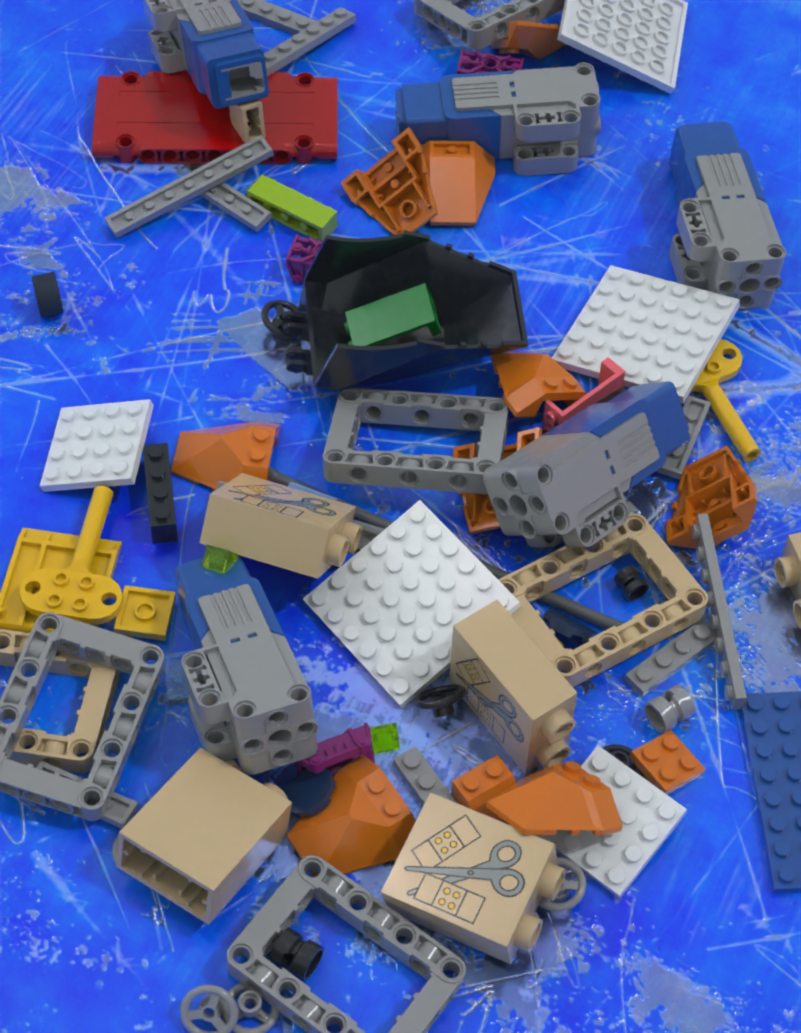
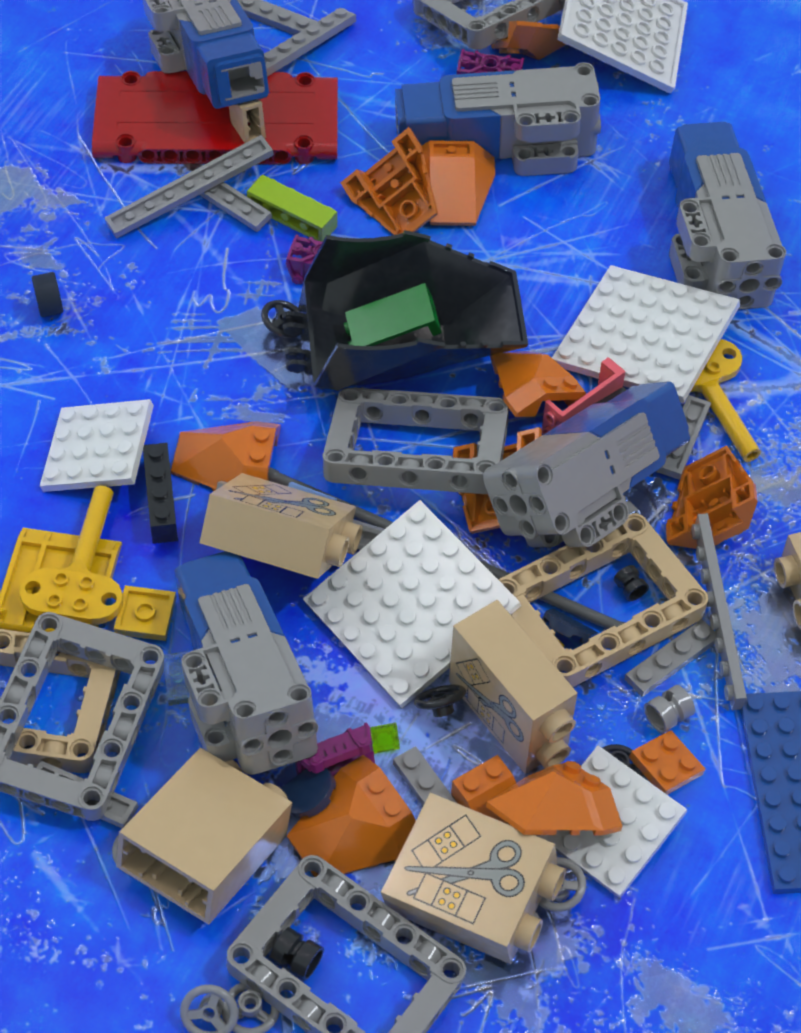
clear neon green slope [202,544,239,574] -> none

